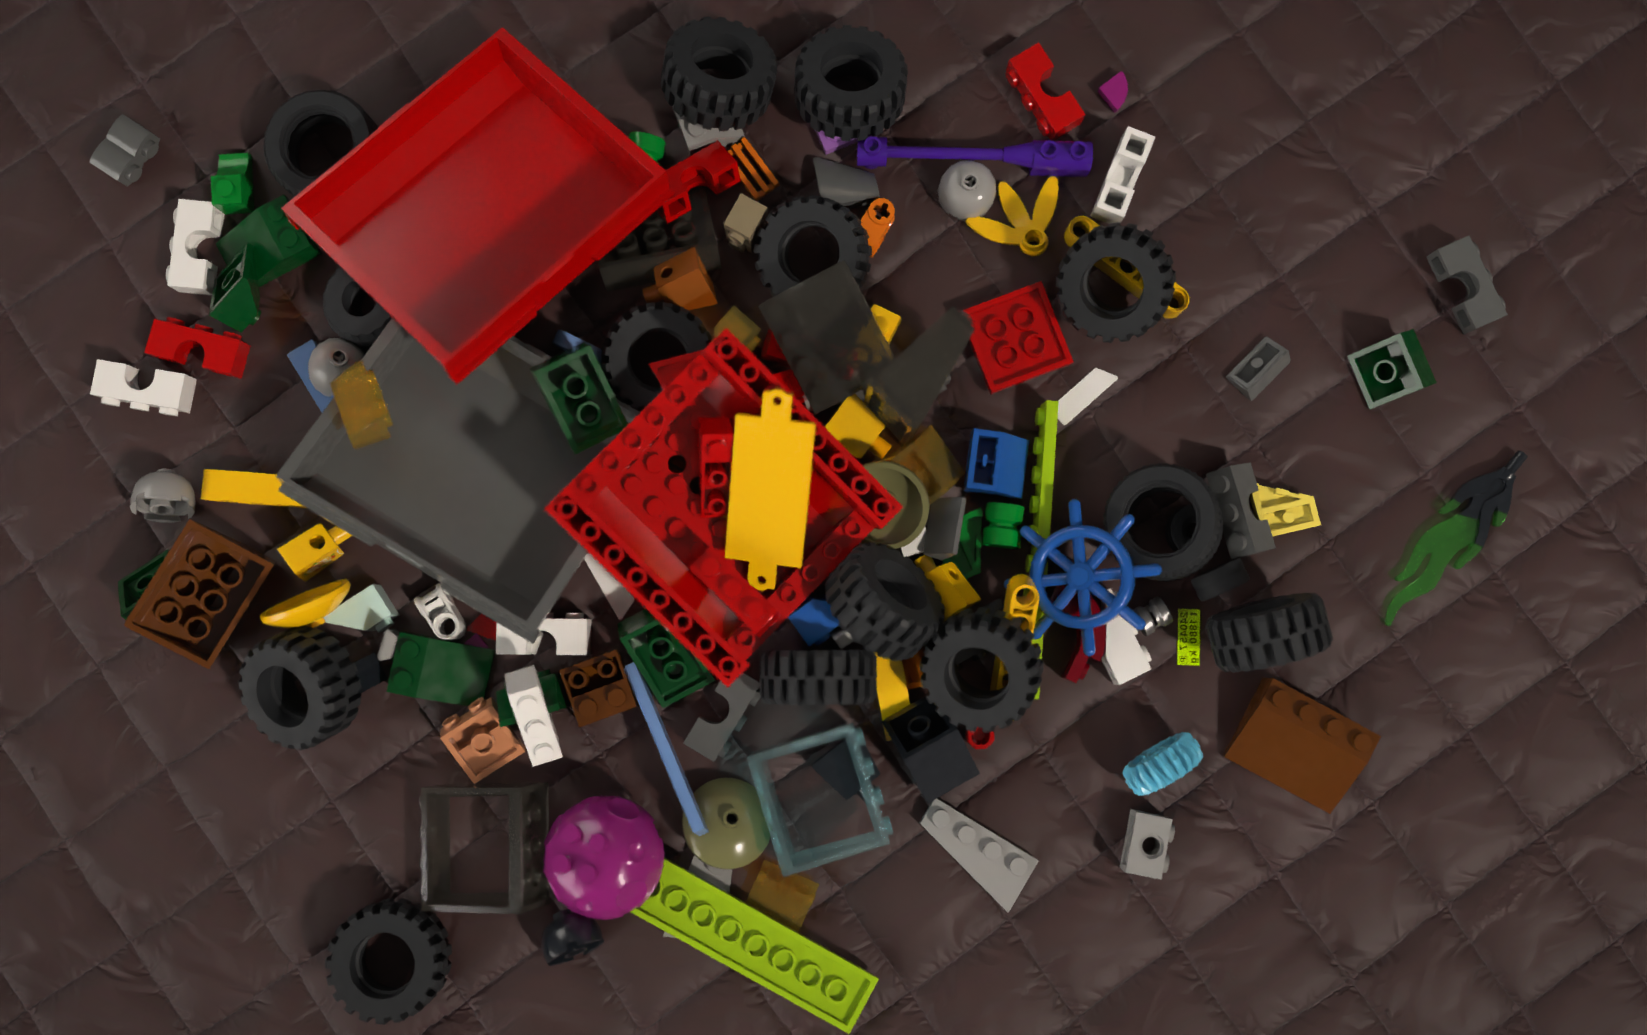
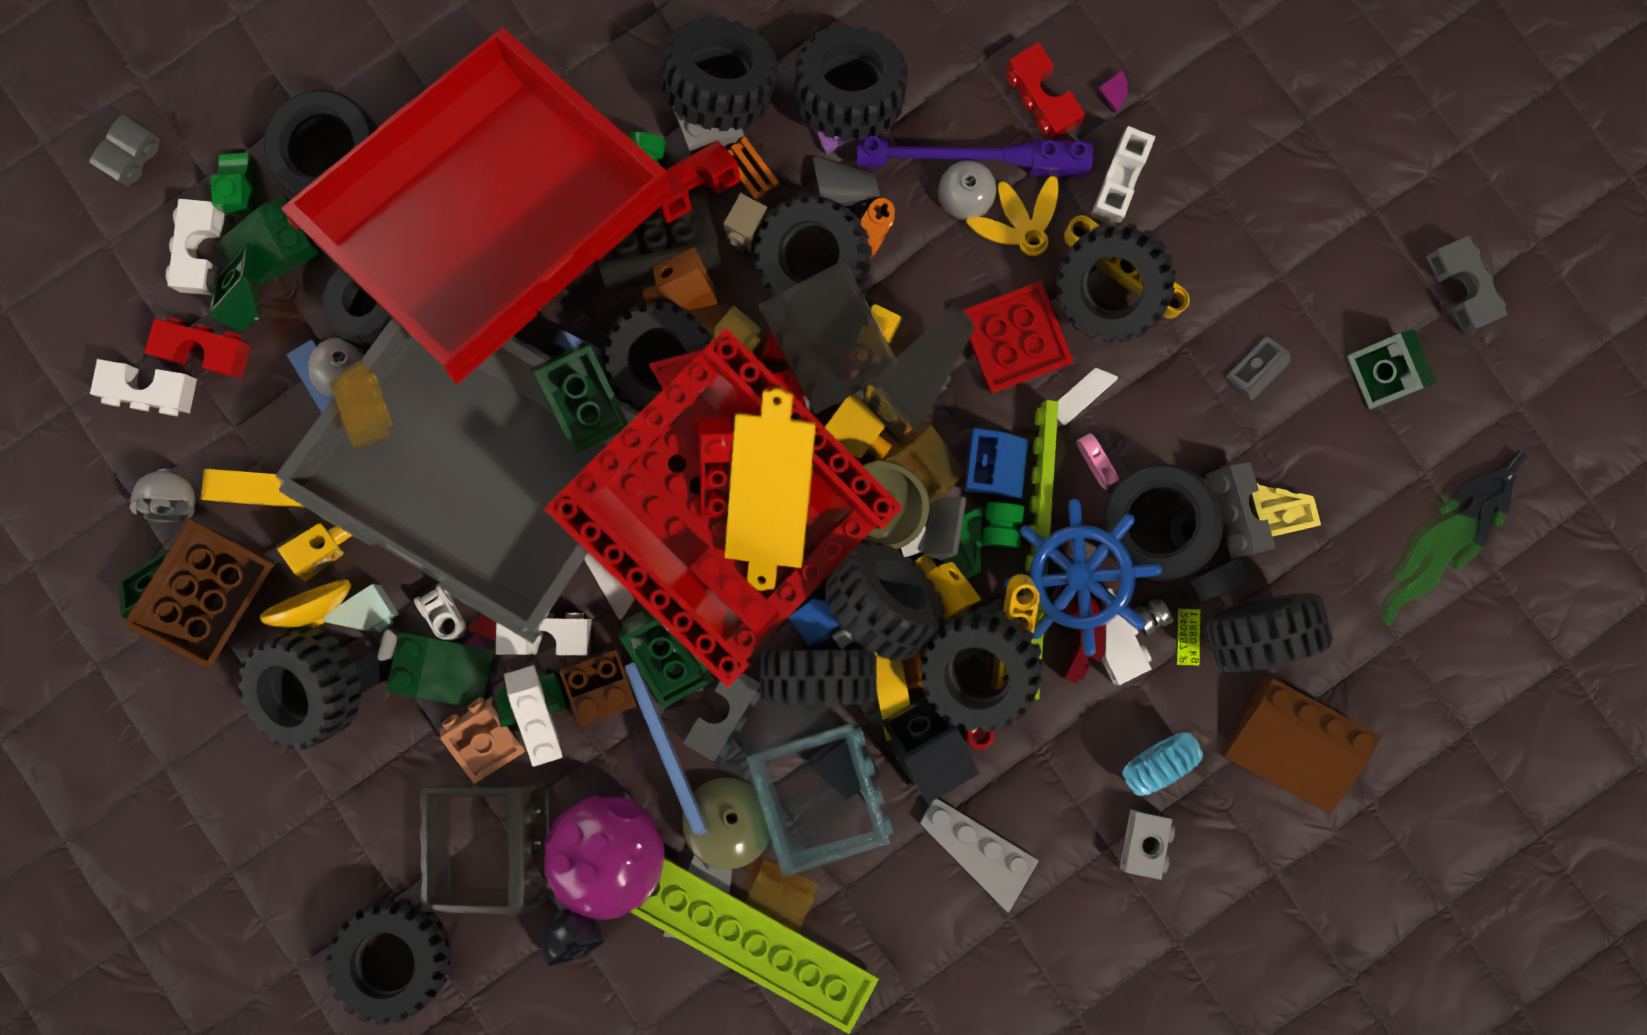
none -> bright pink piece [1076,433,1119,490]

